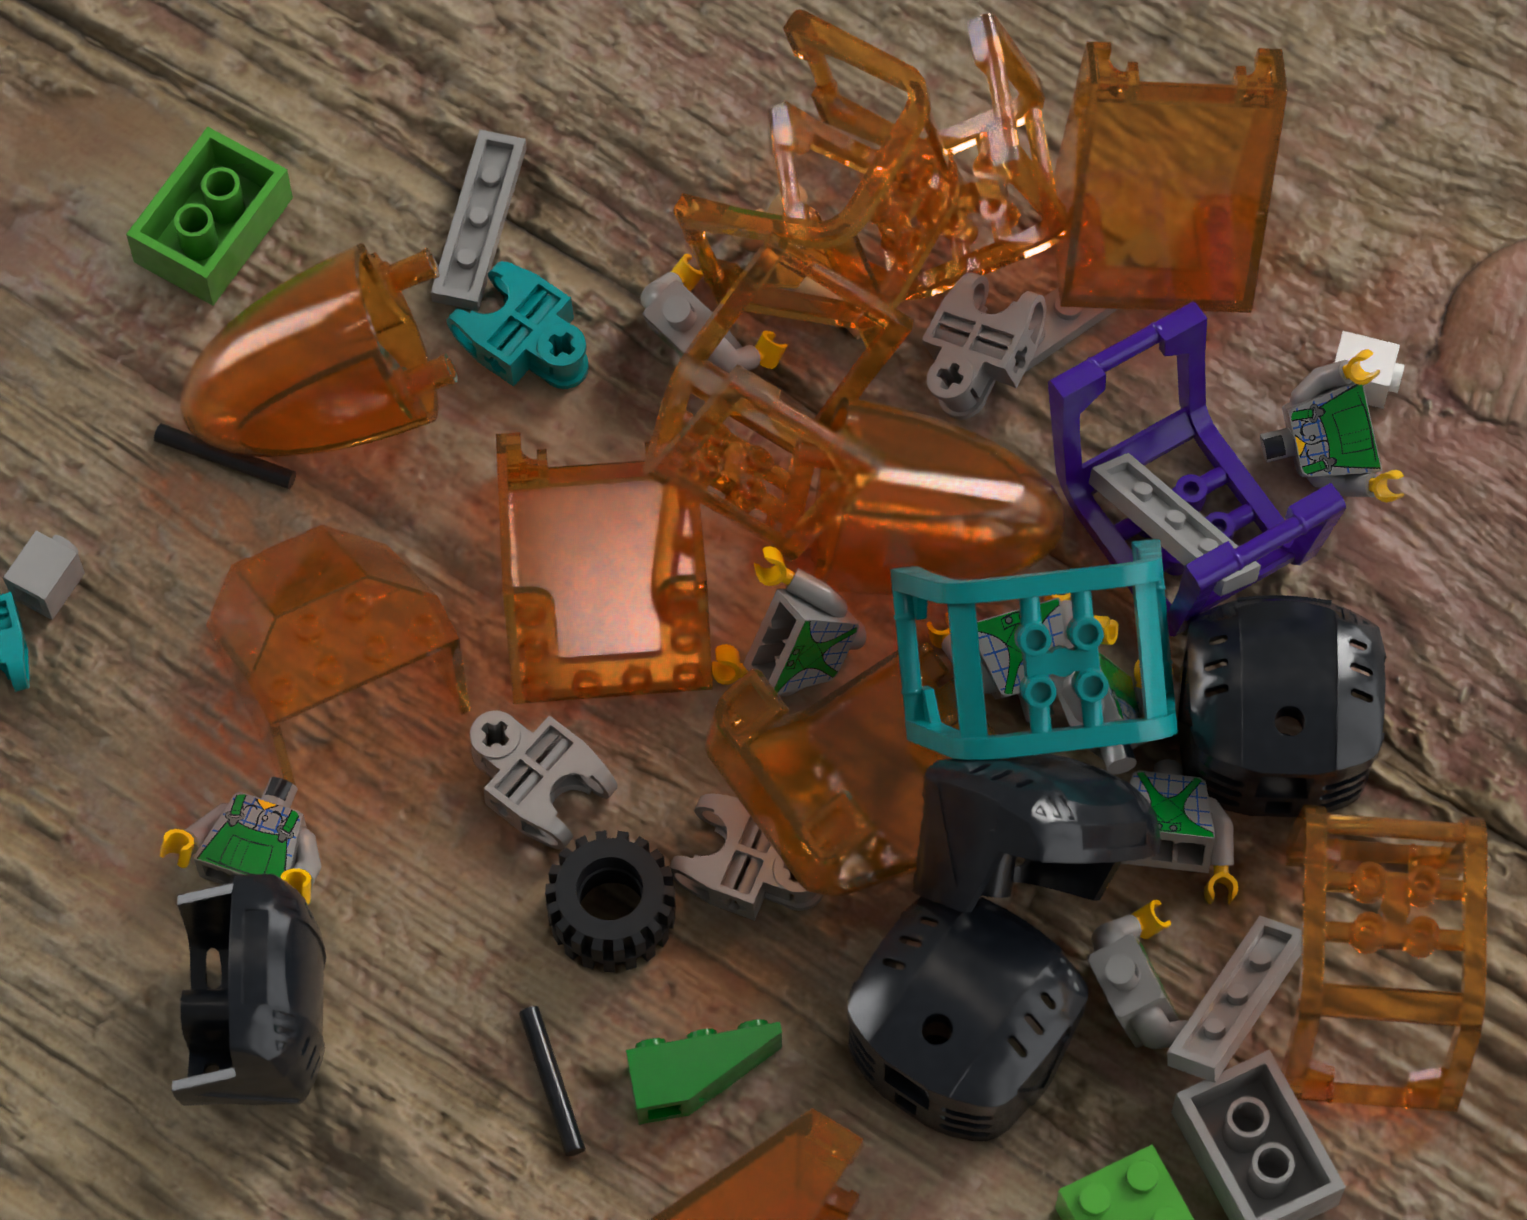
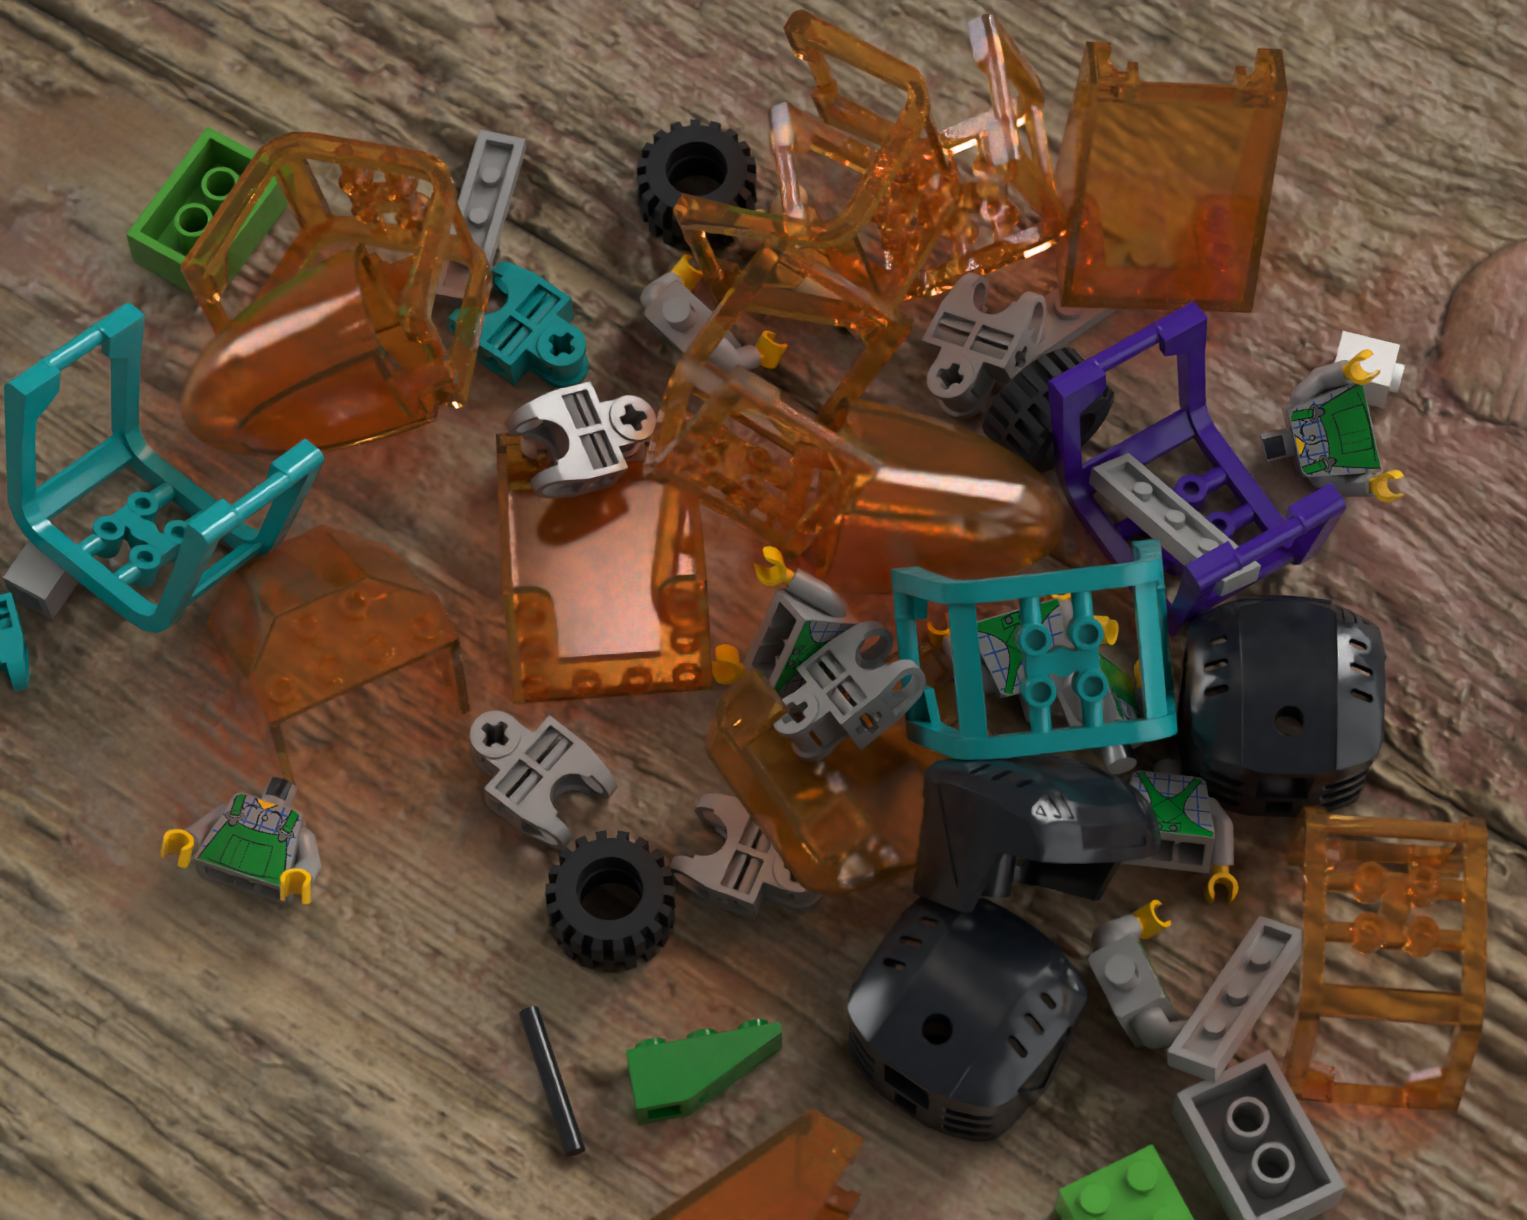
black bar [154,423,296,489] -> none
black piece [172,874,326,1106] -> none
none -> teal windscreen [4,303,324,633]
none -> clear orange windscreen [180,132,493,408]
none -> light grey piece [504,381,656,498]
none -> black tyre [637,119,757,252]
none -> light grey piece [772,621,926,762]
none -> black tyre [982,347,1114,477]

